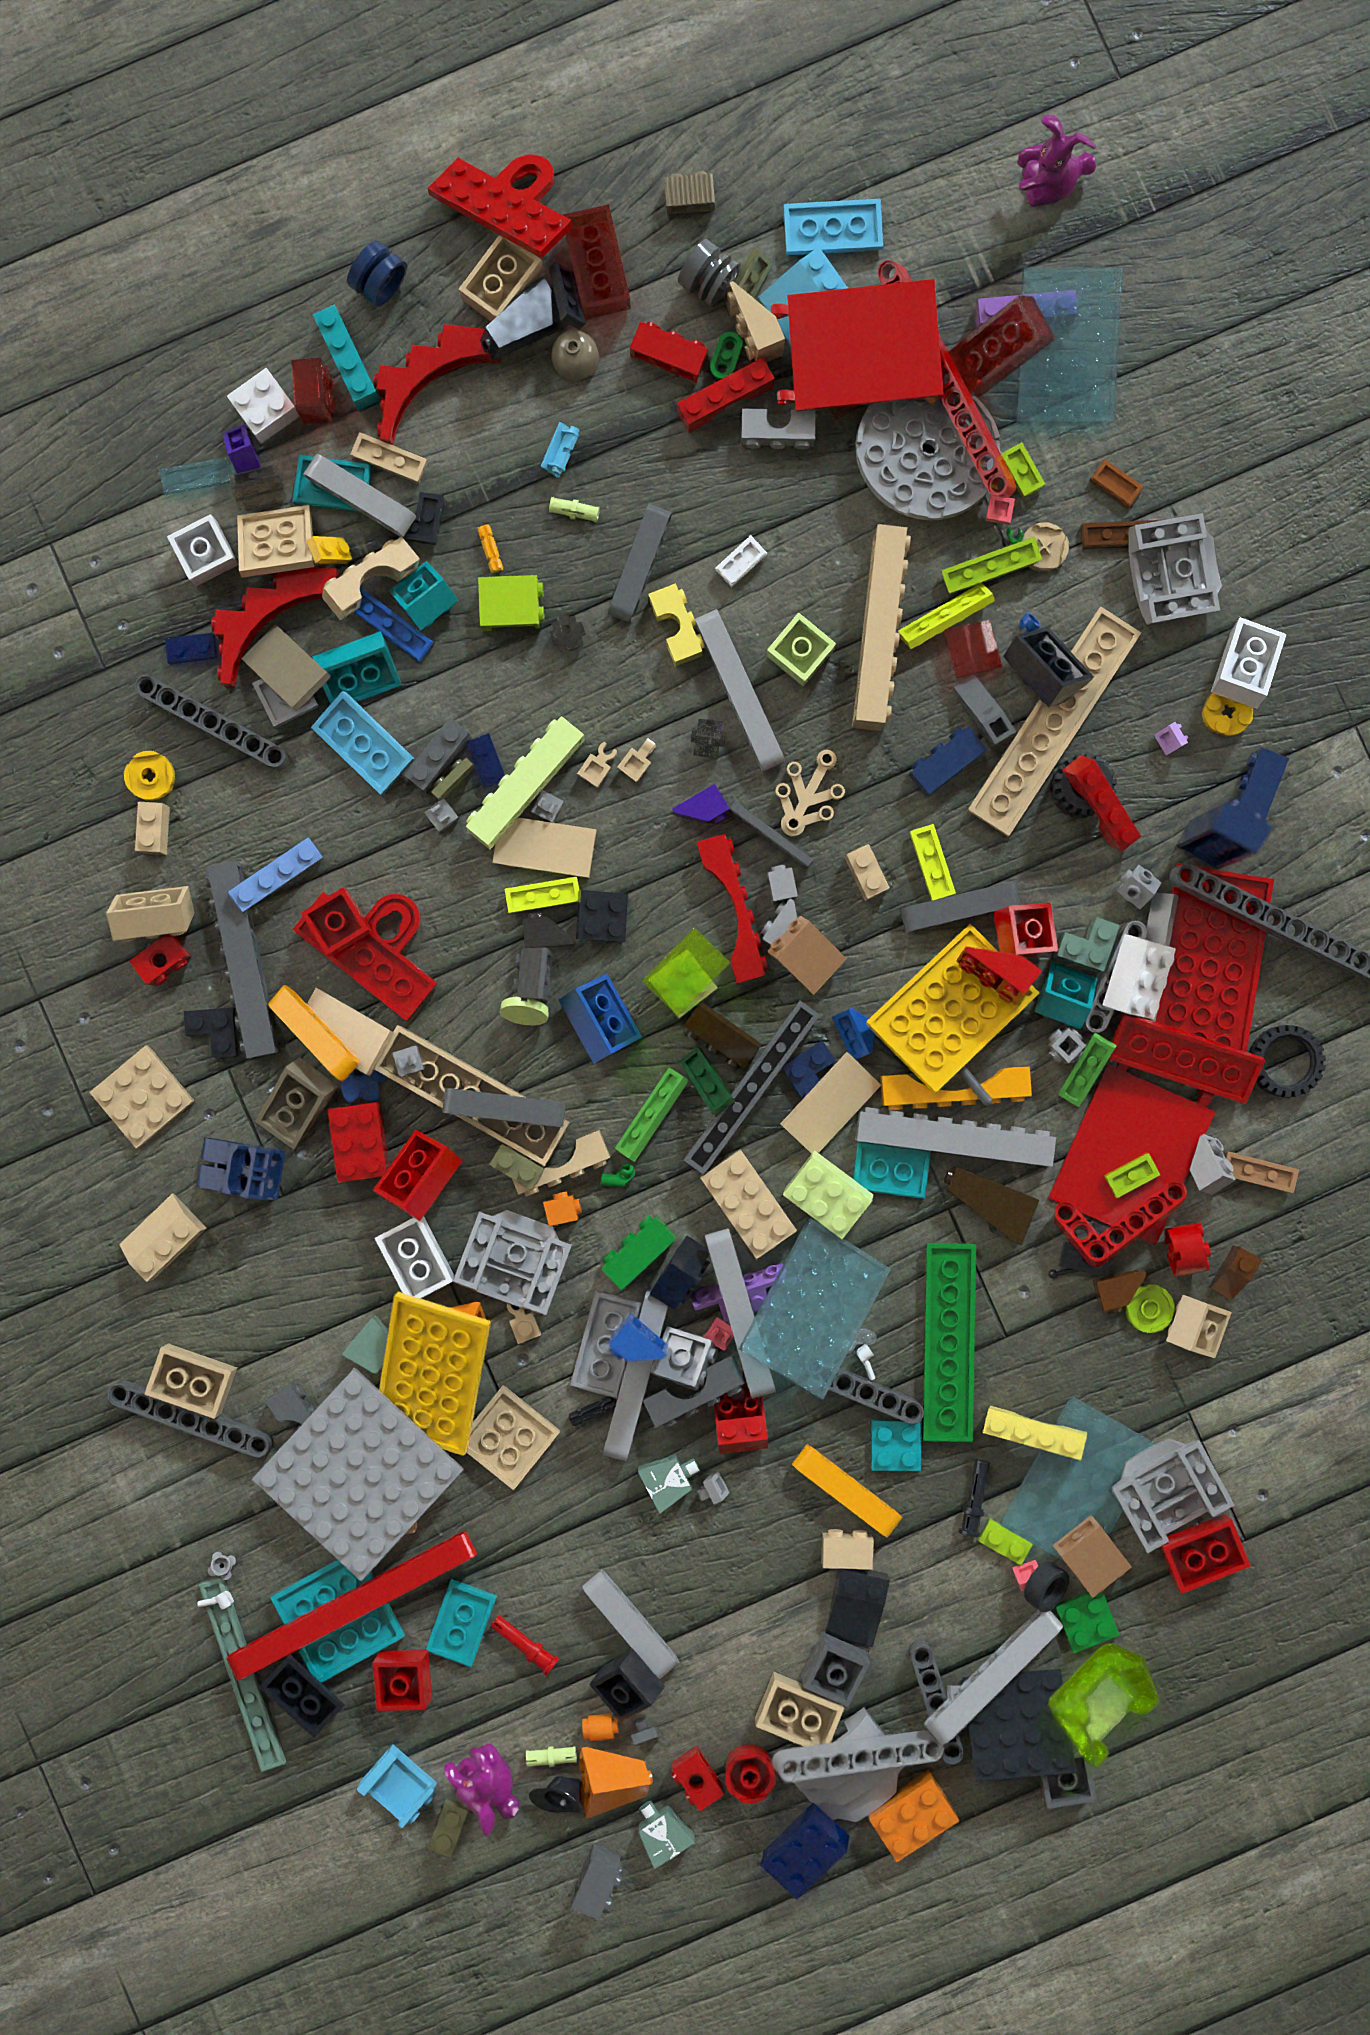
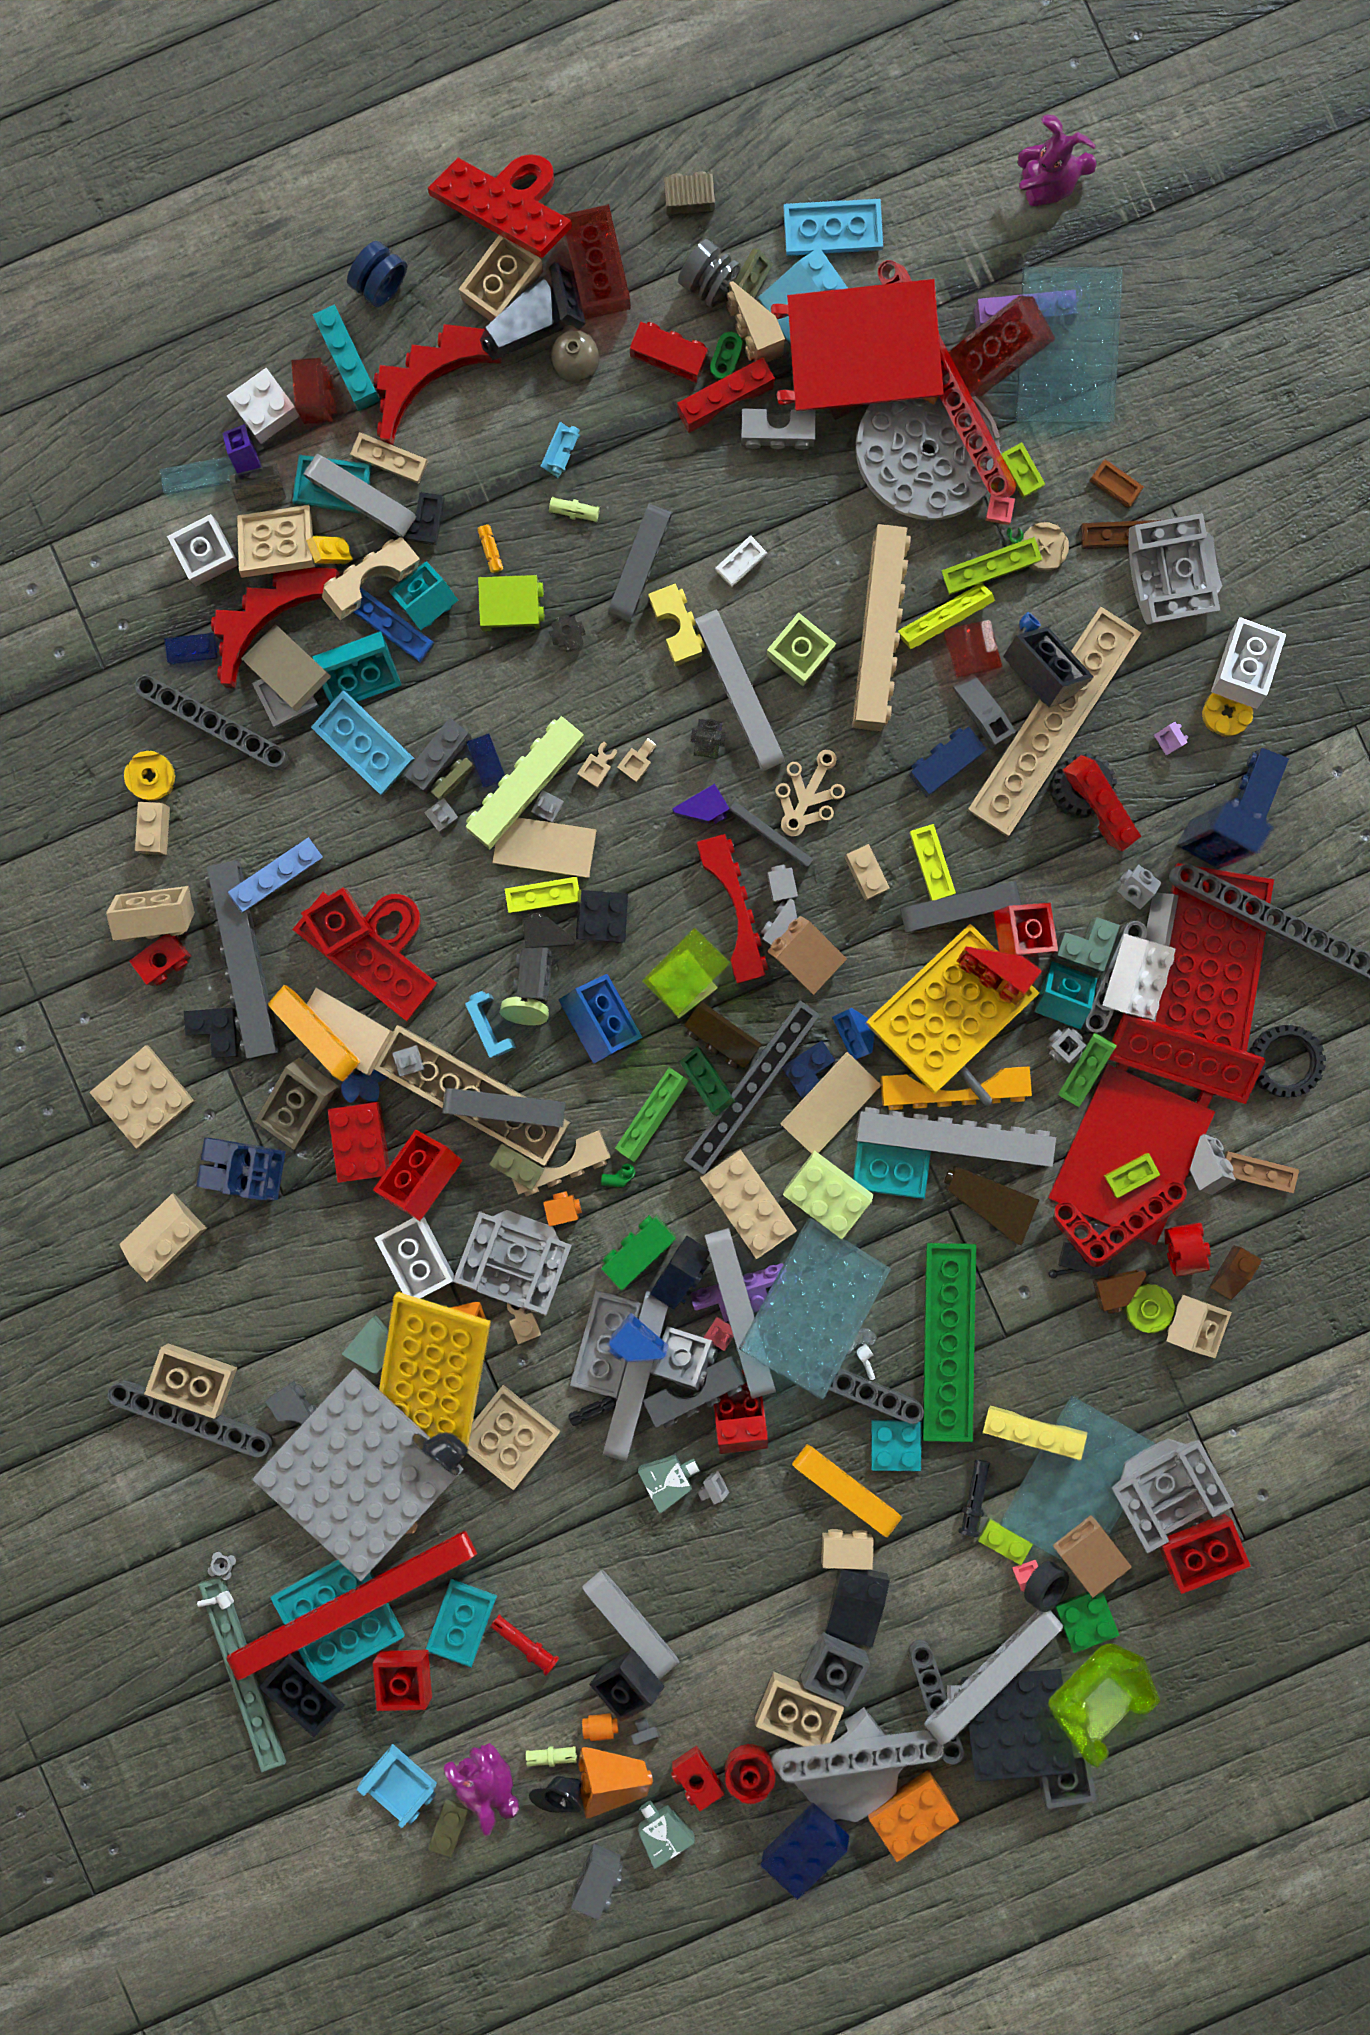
none -> black piece [412,1432,468,1475]
none -> medium azure panel [465,991,516,1058]

